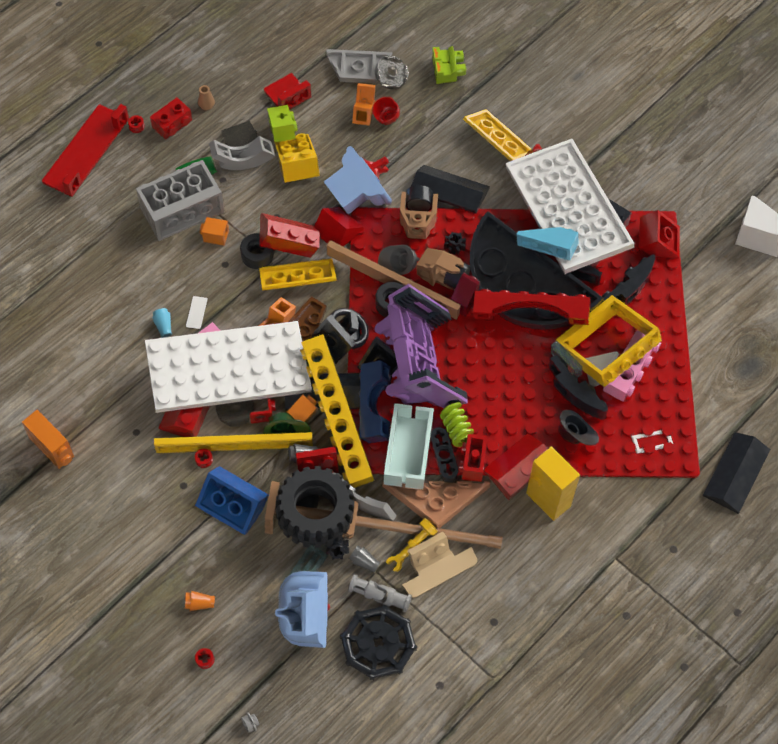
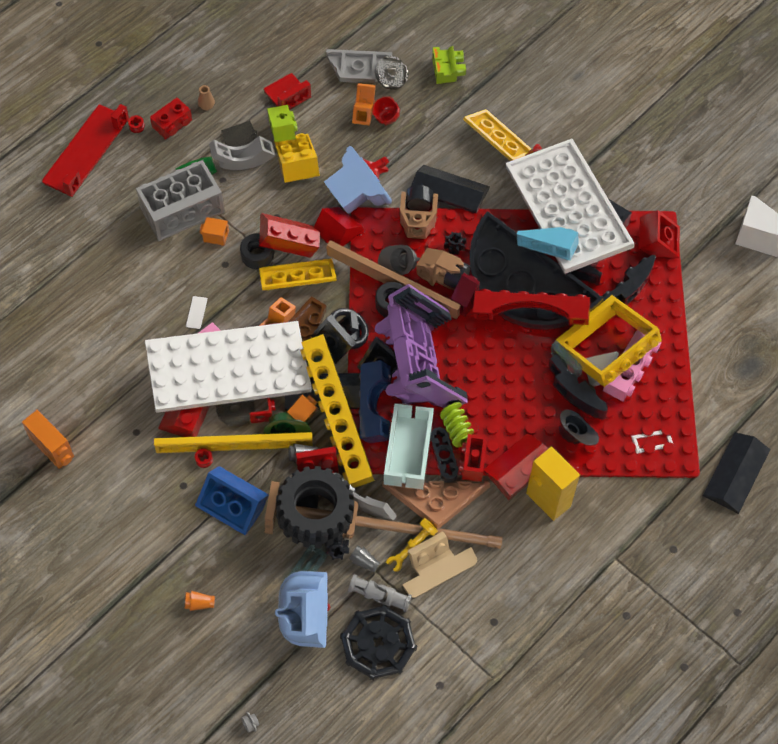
medium azure cone [152,308,172,338] -> none
red bush [195,648,215,669] -> none

